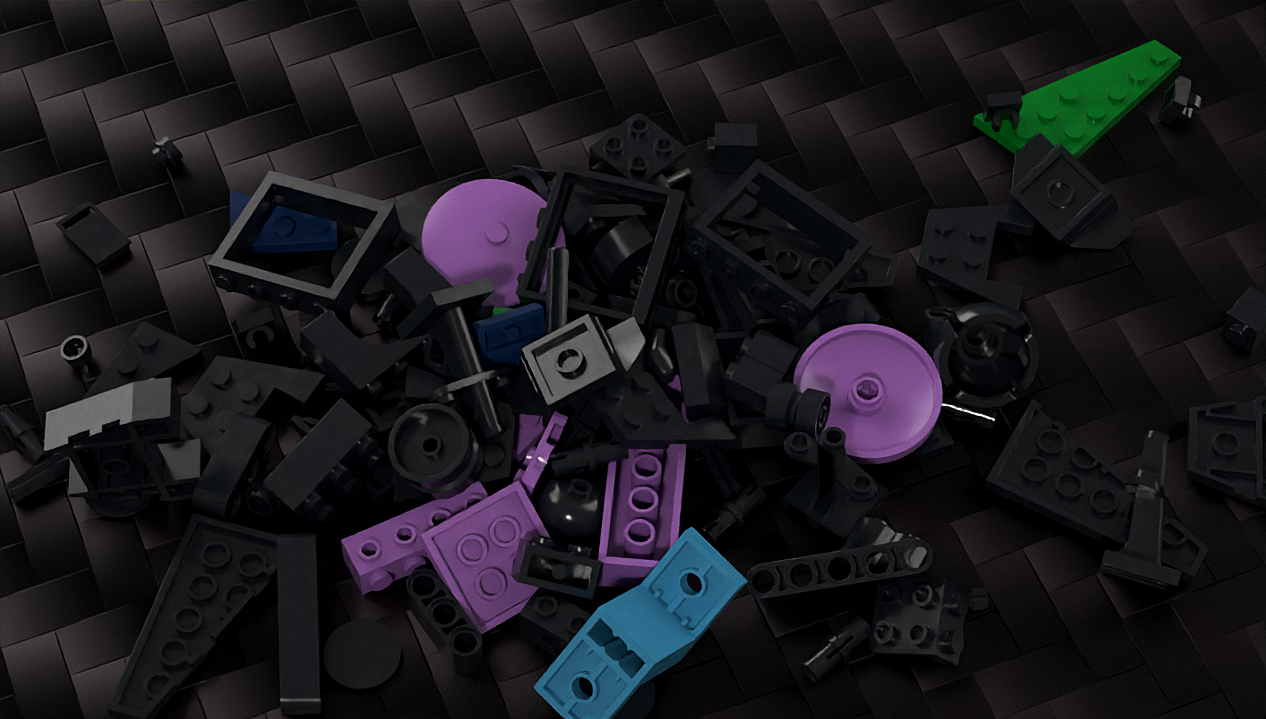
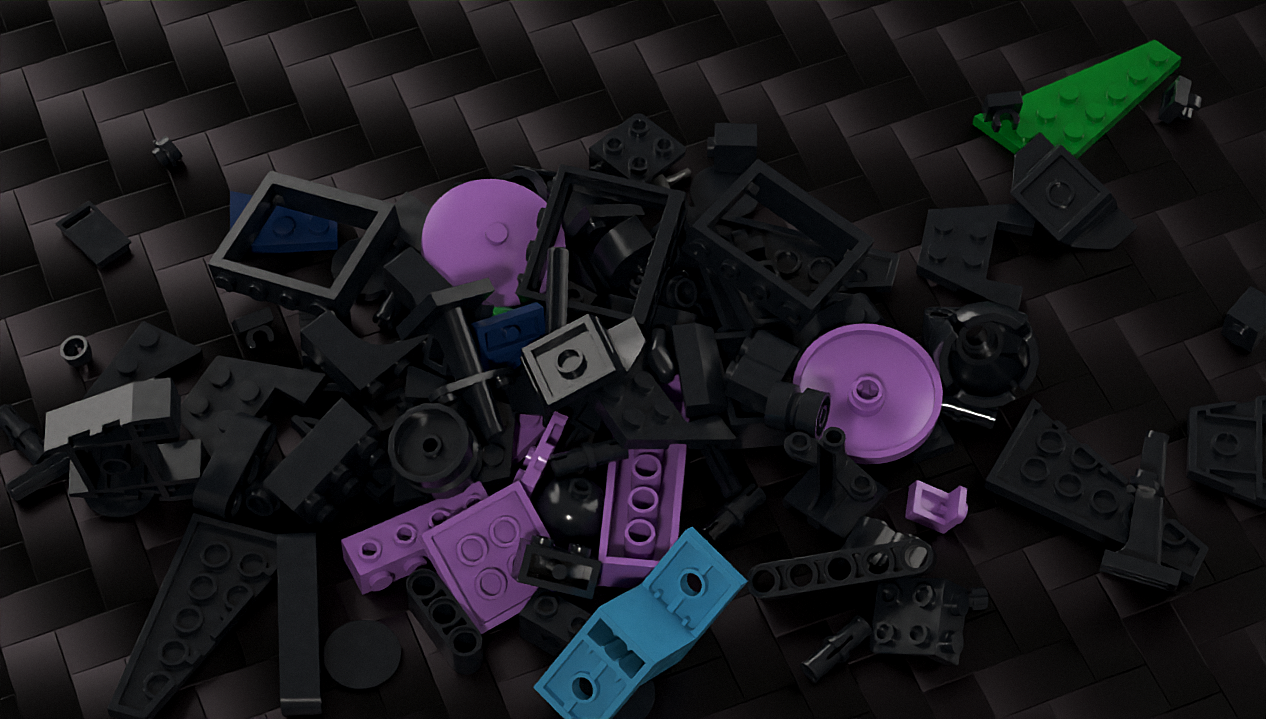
none -> medium lavender bracket [905,480,968,534]

